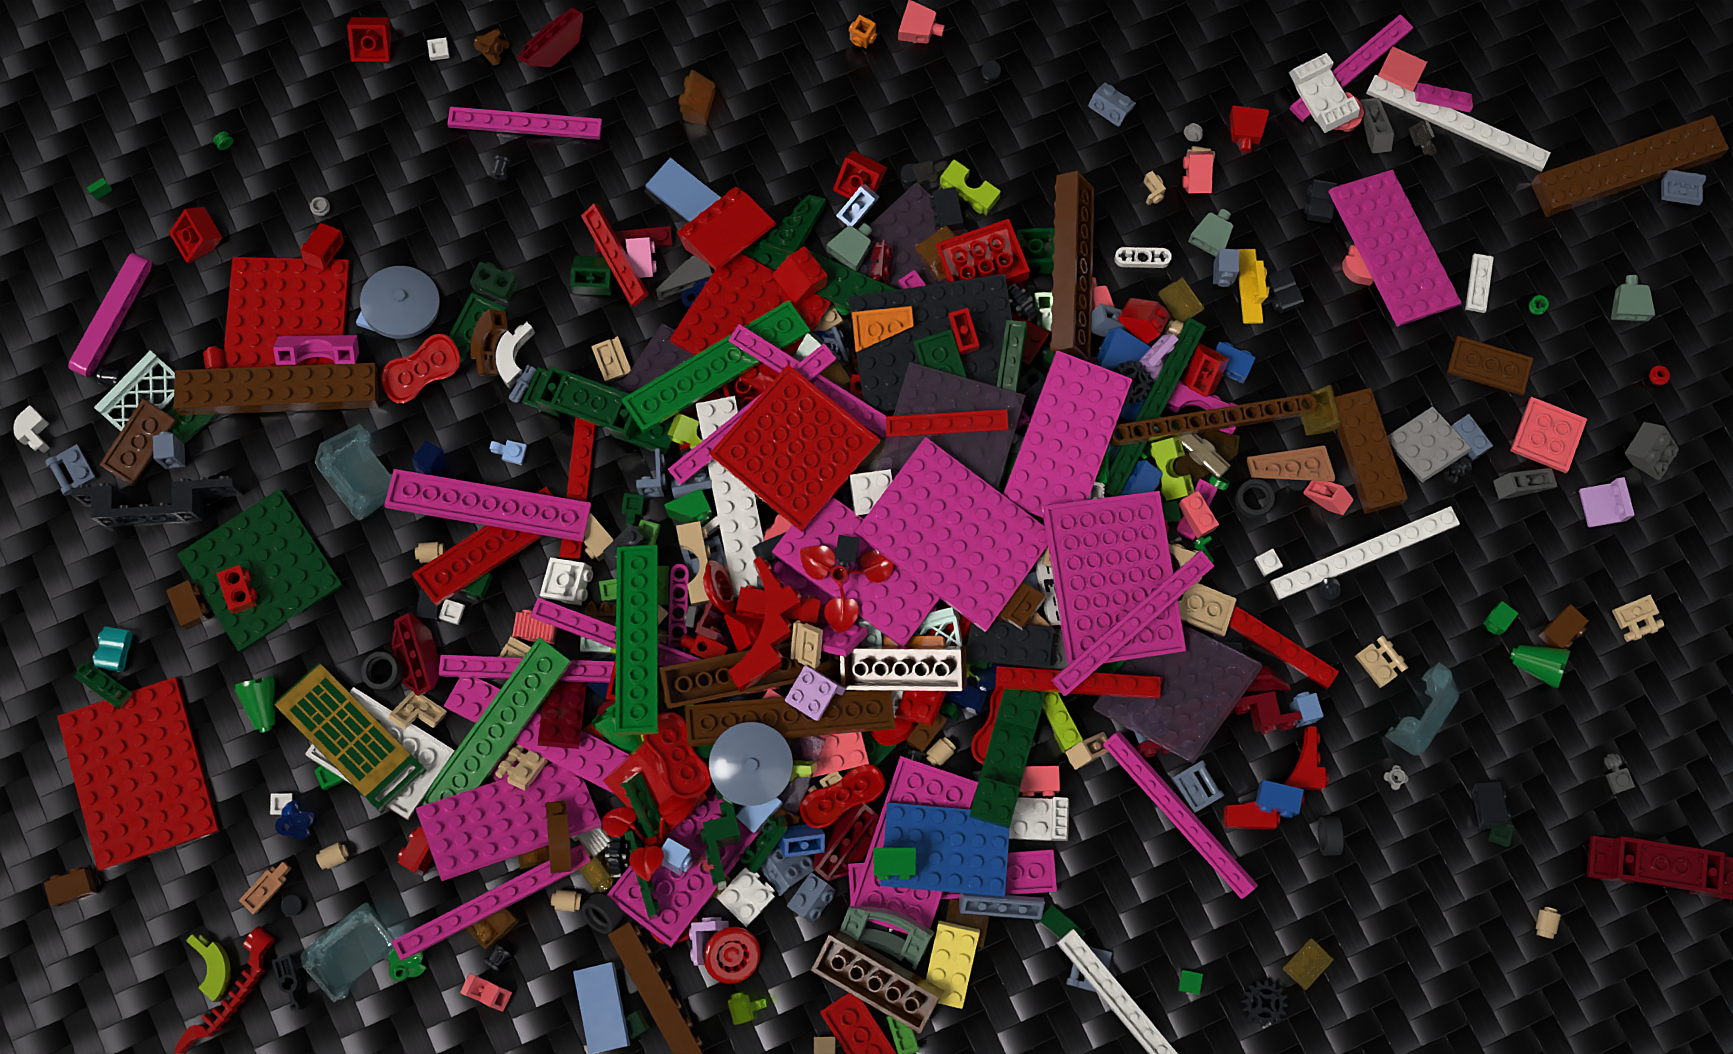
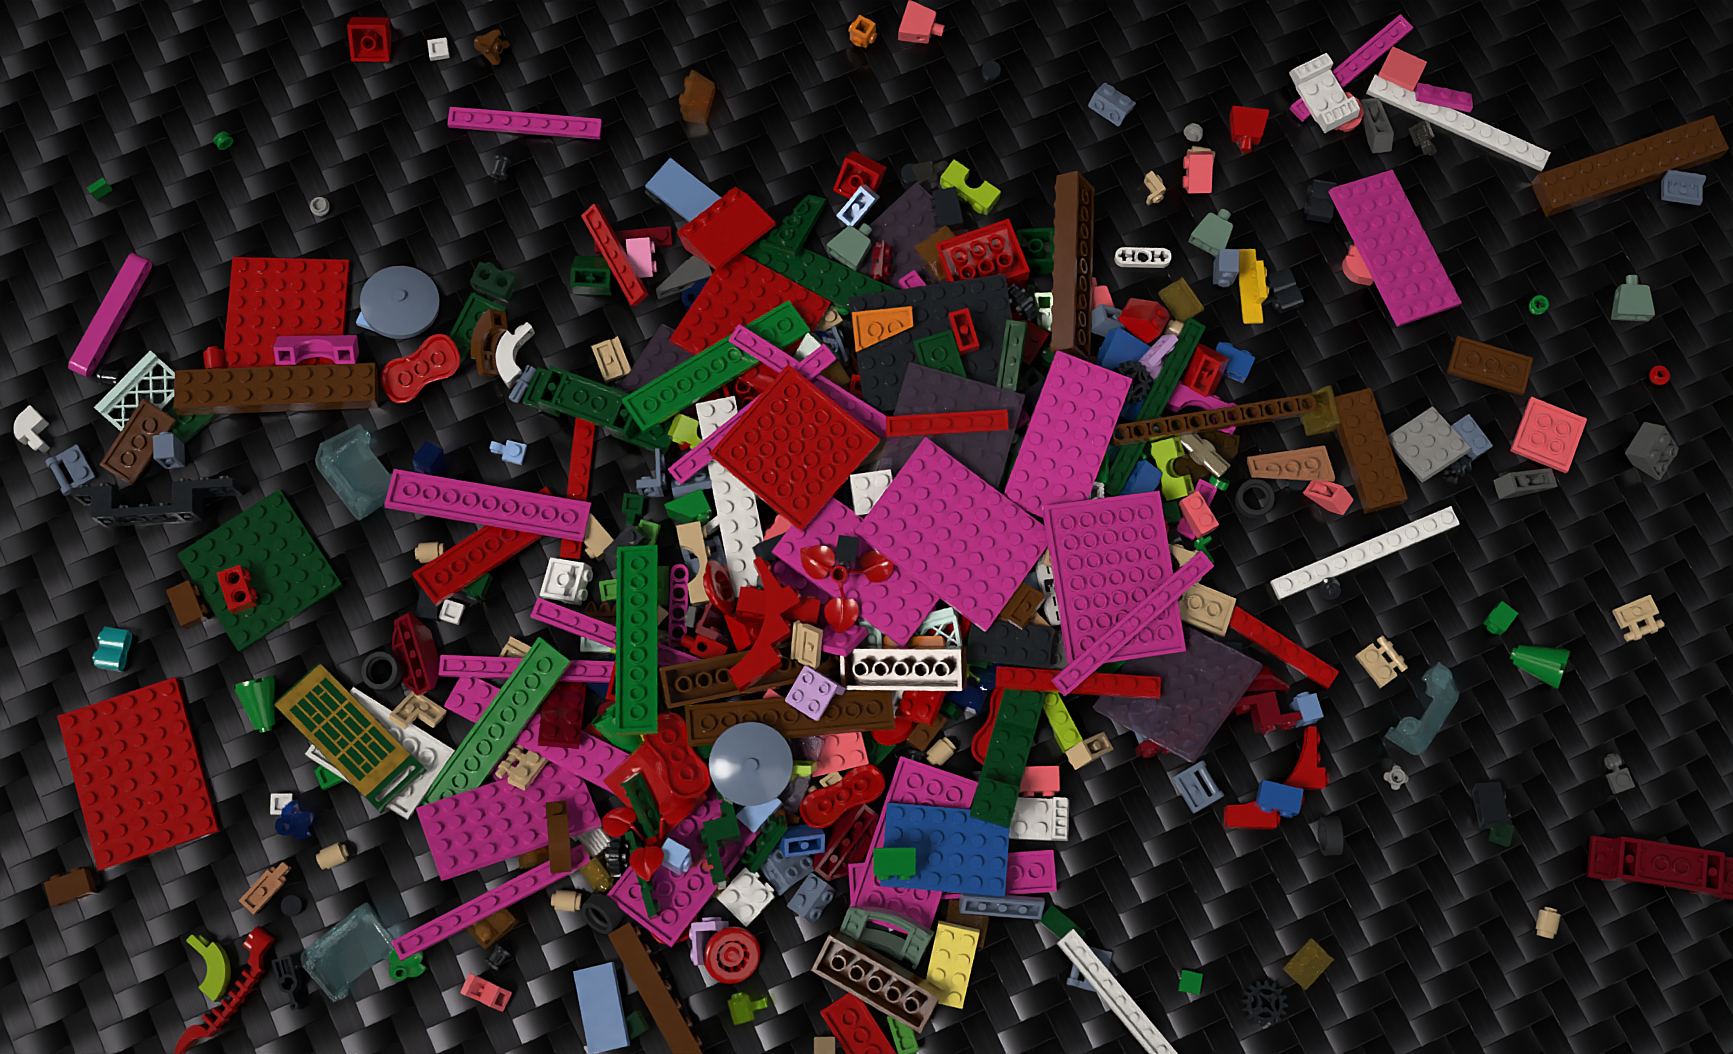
dark green plate [74,661,133,710] -> none
red slope [169,207,222,263] -> none
red brick [300,223,344,270] -> none
red slope [397,826,433,876] -> none
coral brick [512,610,557,644] -> none
dark red wedge [517,8,583,67] -> none
red slope [772,246,828,305] -> none
dark pink plate [1103,730,1258,899] -> none
white plate [1254,549,1283,576] -> none
white tile [1465,253,1494,313] -> none
reddish brown brick [1538,604,1588,649] -> none
lavender bracket [1579,477,1634,527] -> none

